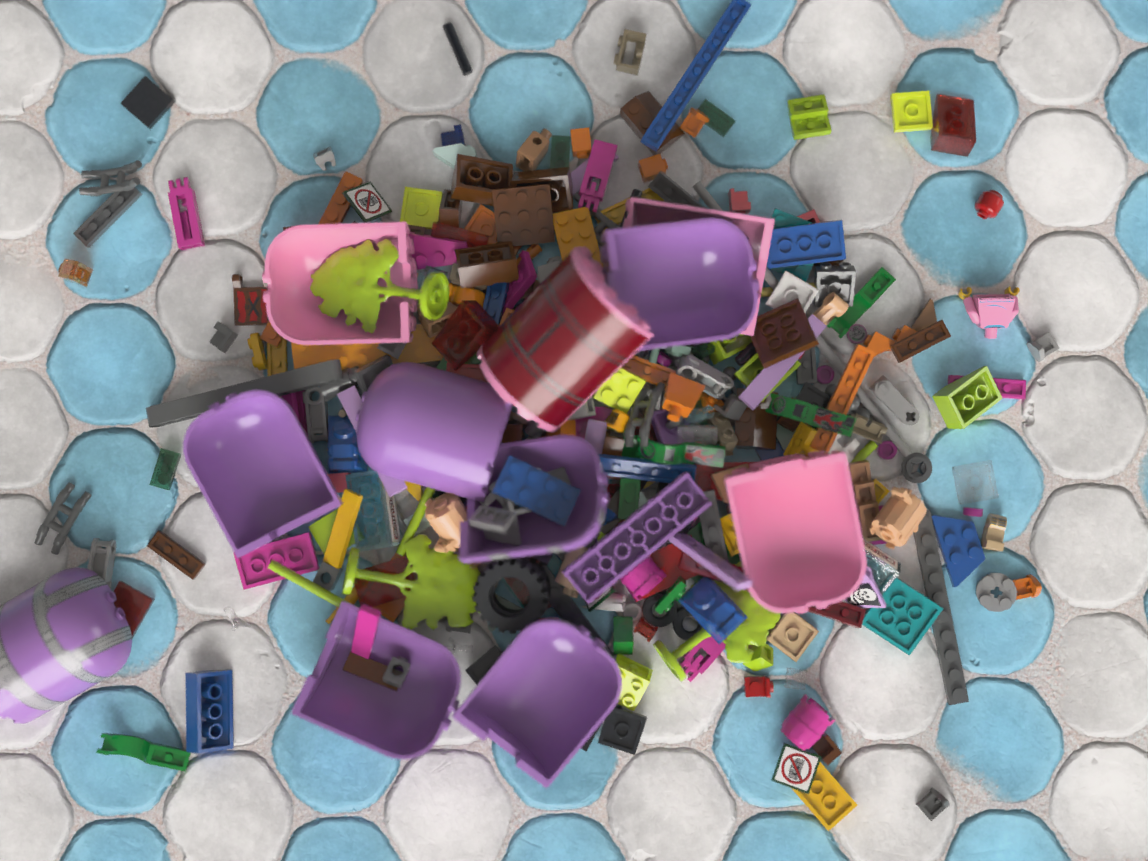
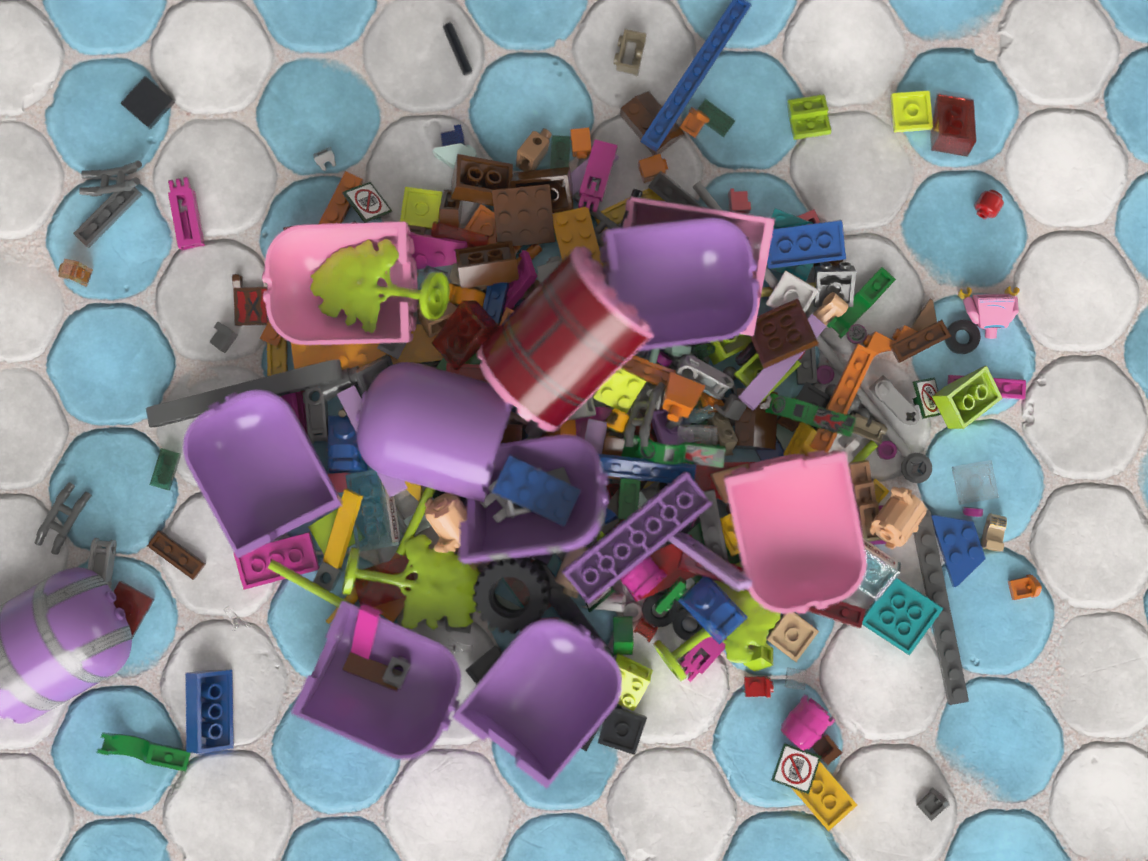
yellow plate [247,332,267,371] -> none
light grey bracket [469,505,521,546] -> none
flag [845,567,886,608] -> none
light grey plate [976,572,1017,612] -> none
light grey tile [1027,332,1059,362] -> none
none -> piece [912,377,941,419]
none -> black tyre [945,320,981,354]

